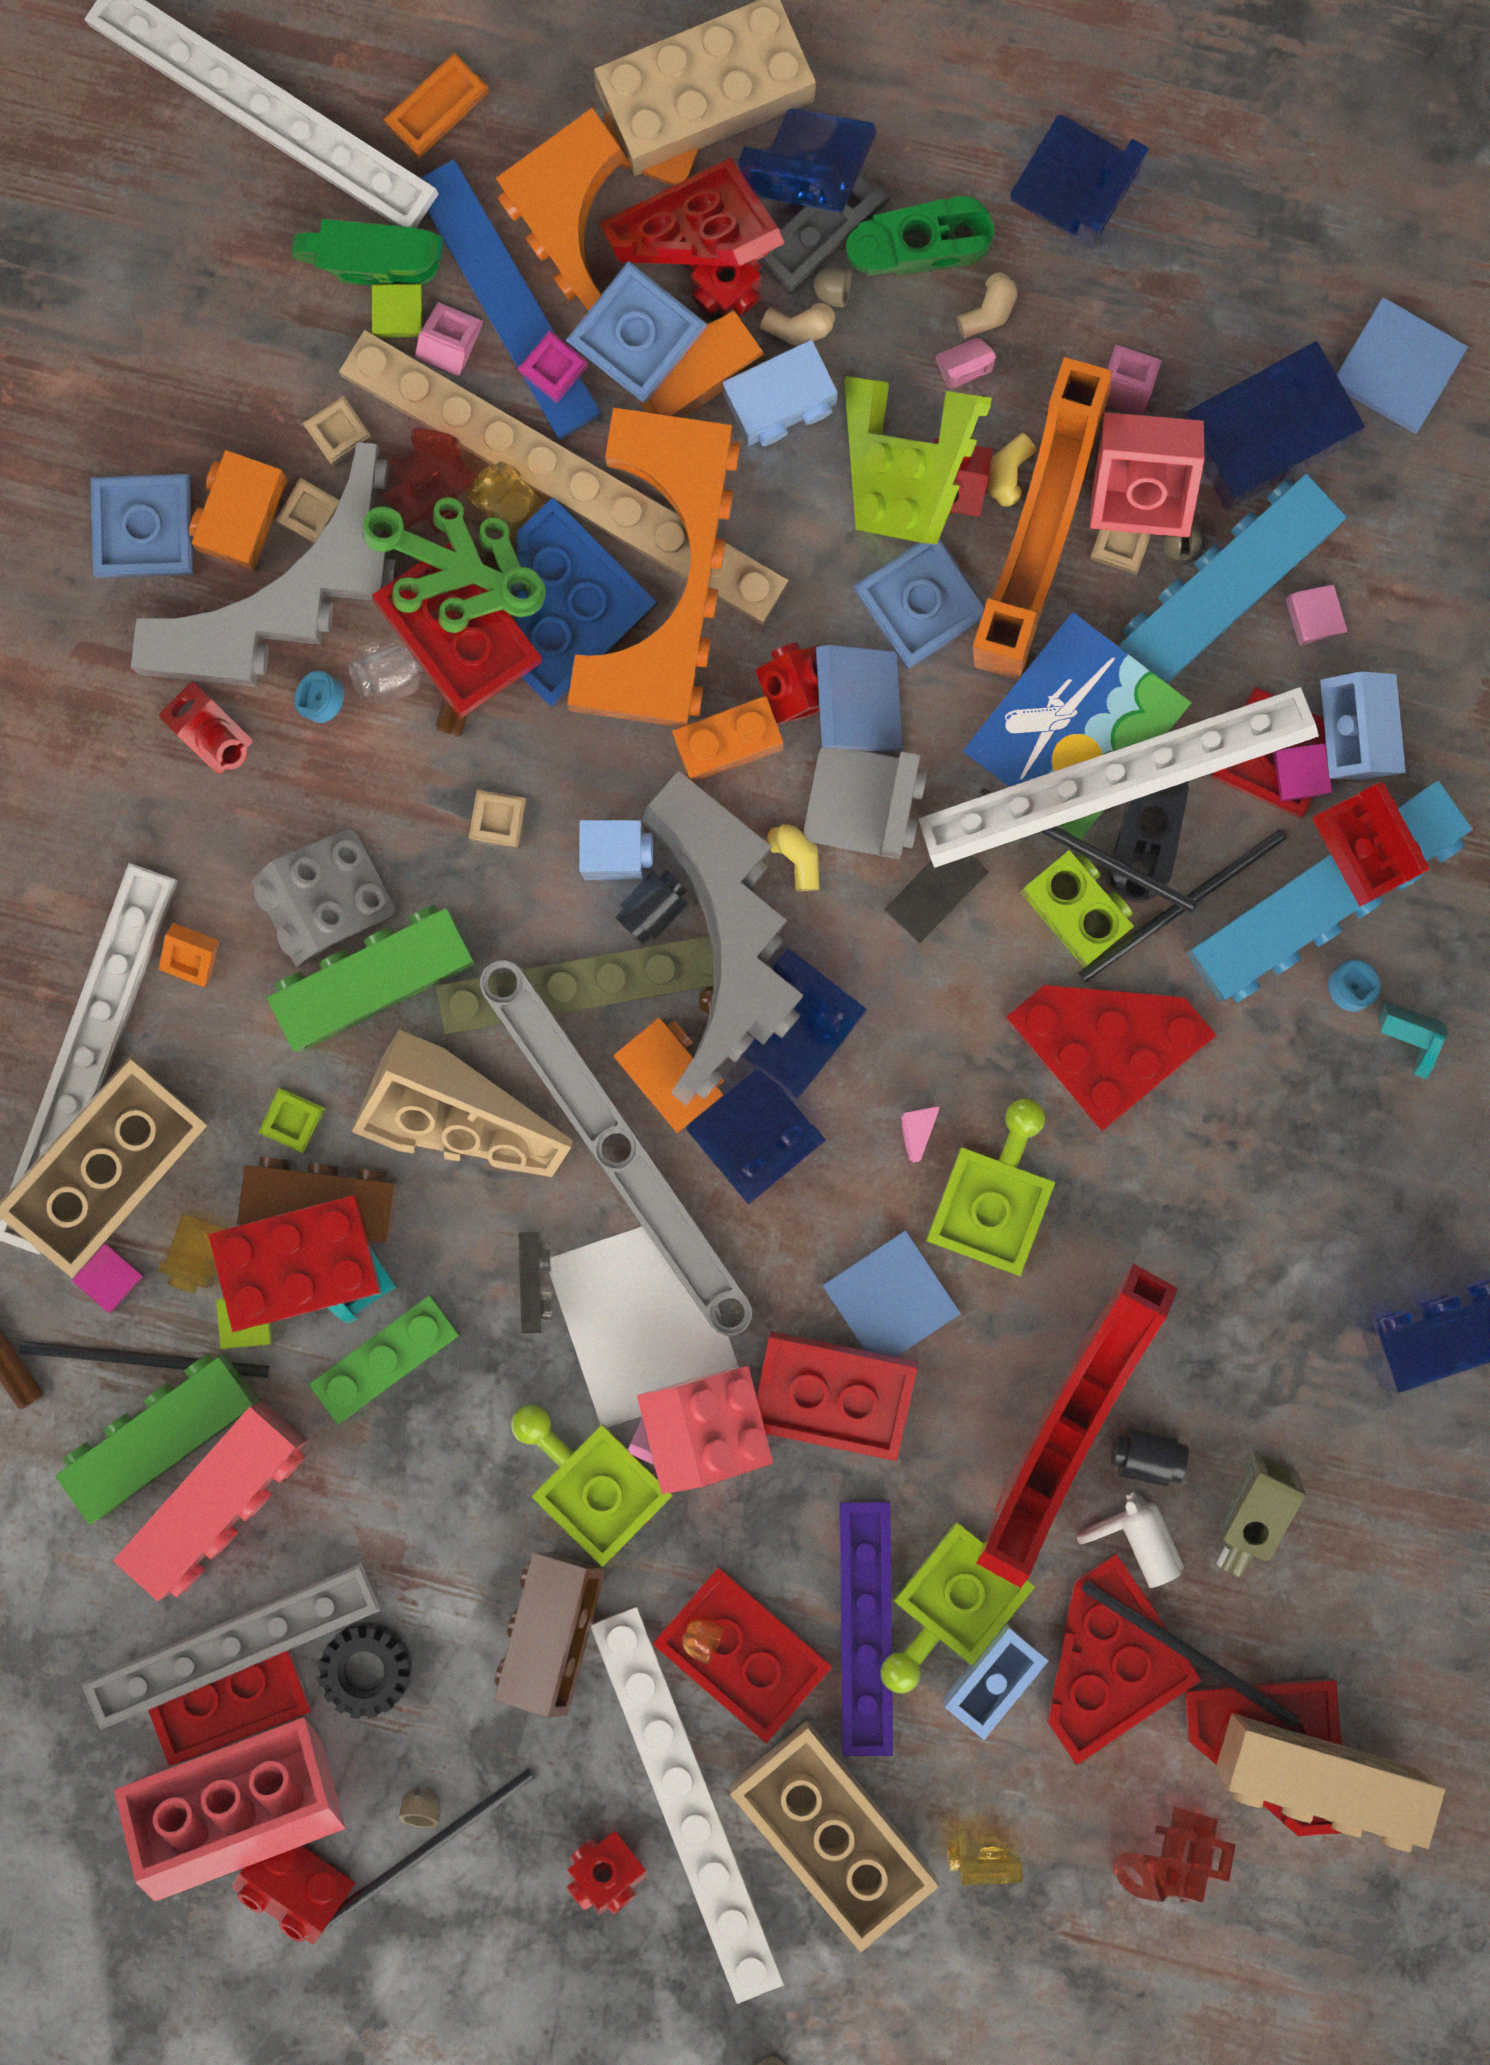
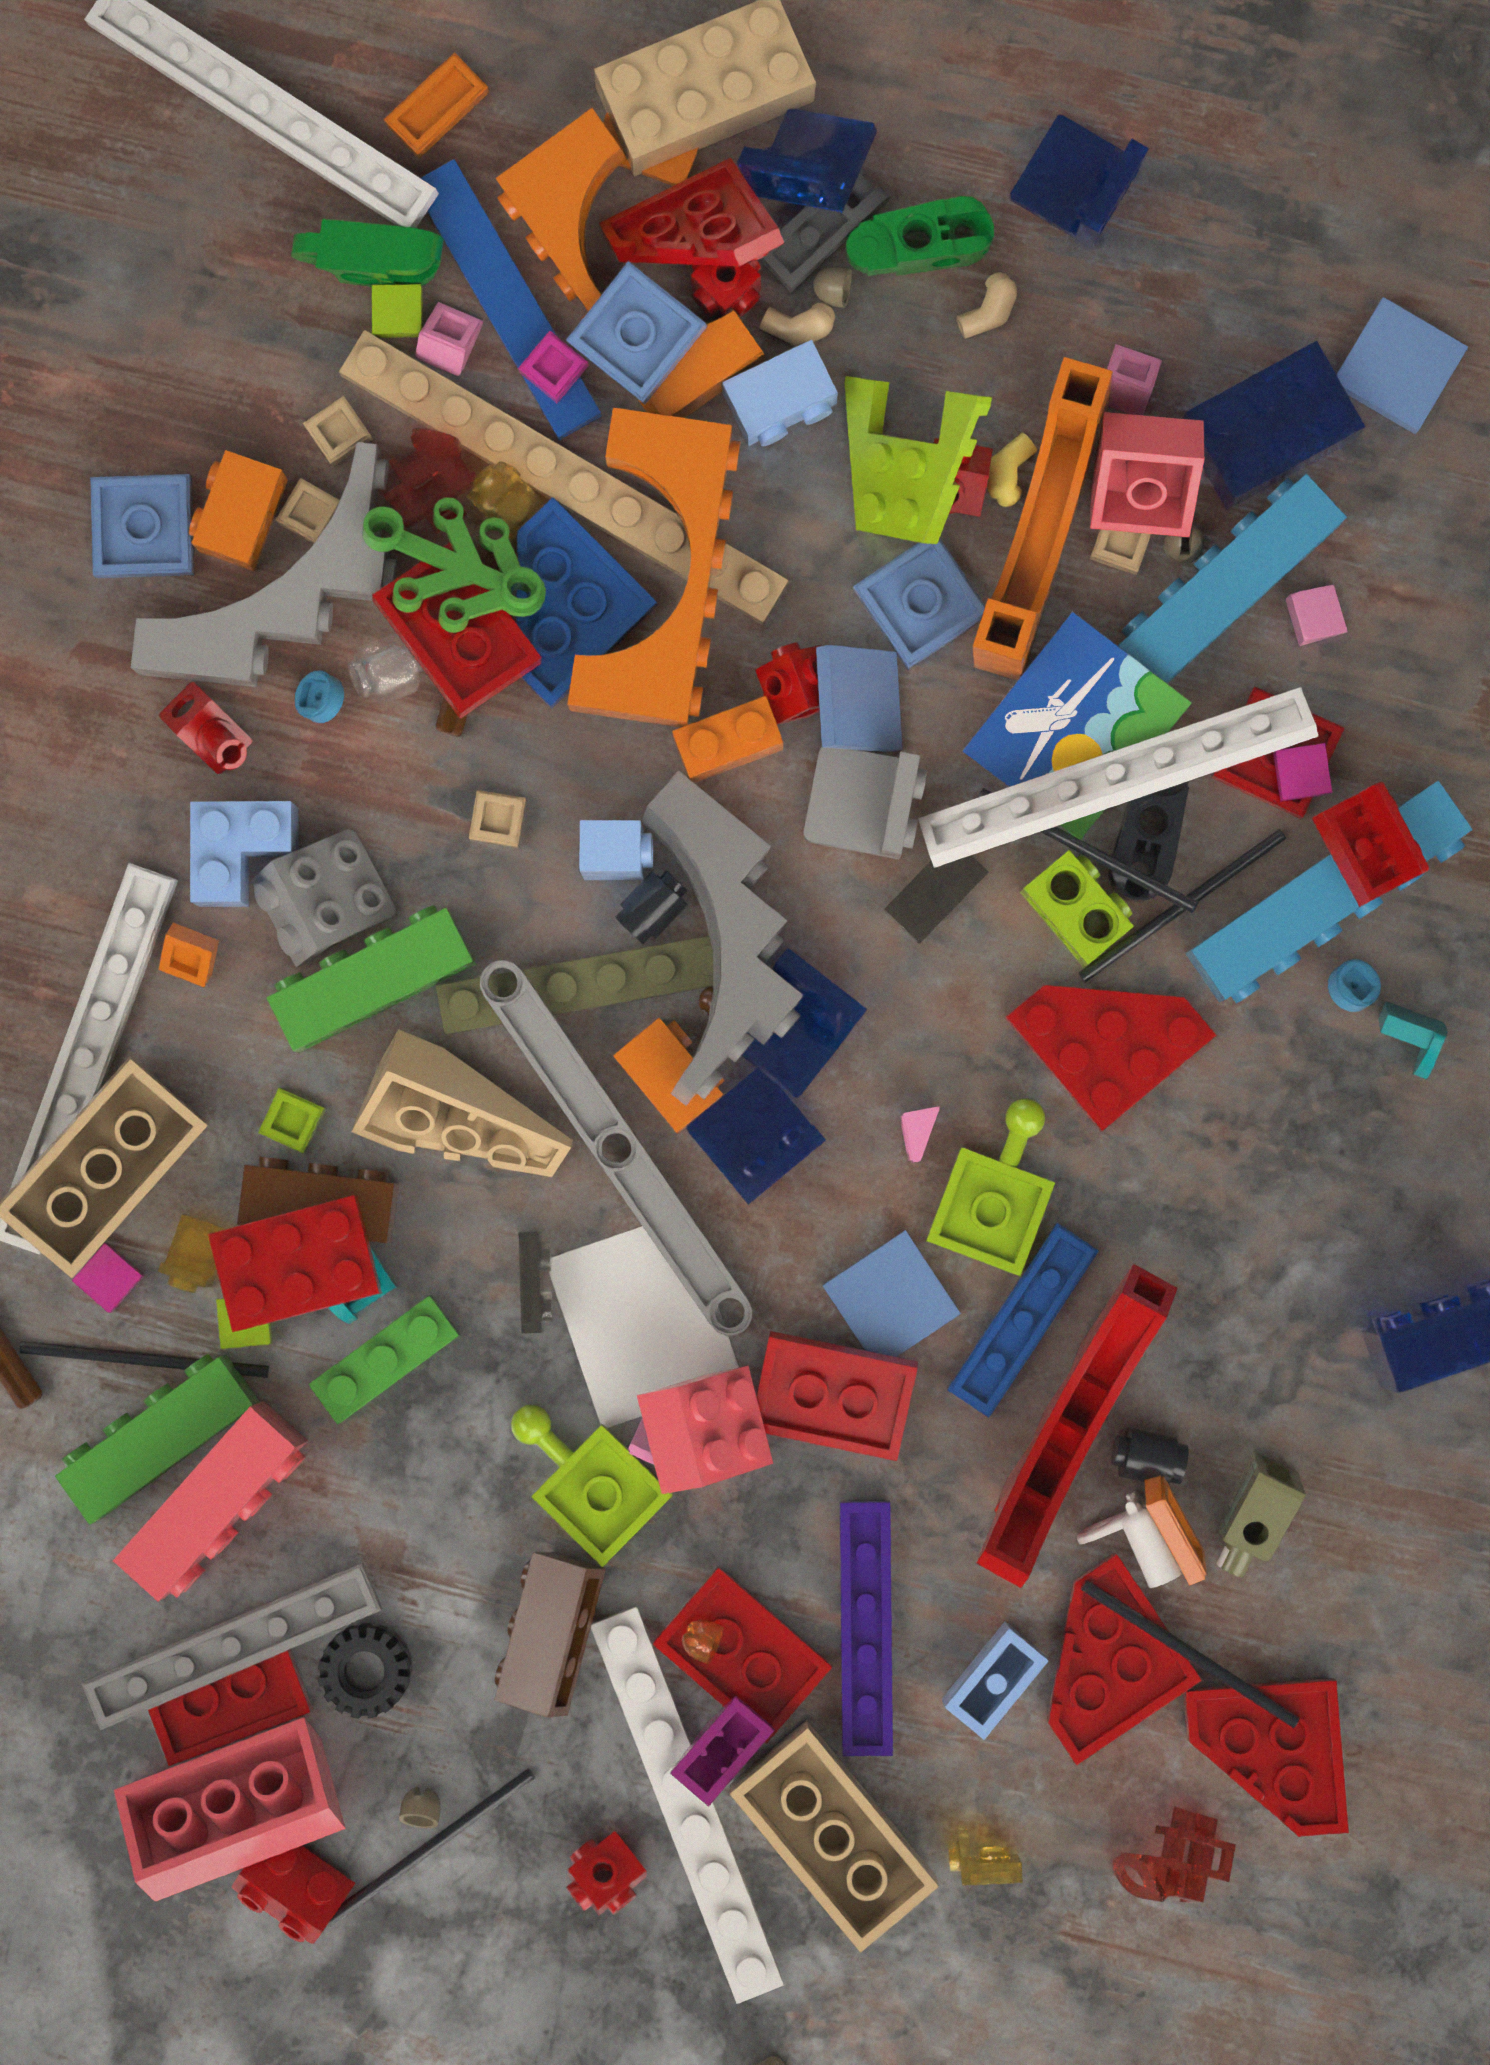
light yellow arm [766,824,819,891] -> none
lime plate [881,1522,1035,1693] -> none
bright pink slope [936,338,996,389] -> none
tan brick [1215,1713,1446,1852] -> none
light blue brick [1320,671,1406,780] -> none
none -> light blue brick [190,801,299,907]
none -> magenta slope [670,1695,775,1807]
none -> blue tile [947,1223,1099,1418]
none -> orange tile [1144,1475,1207,1586]

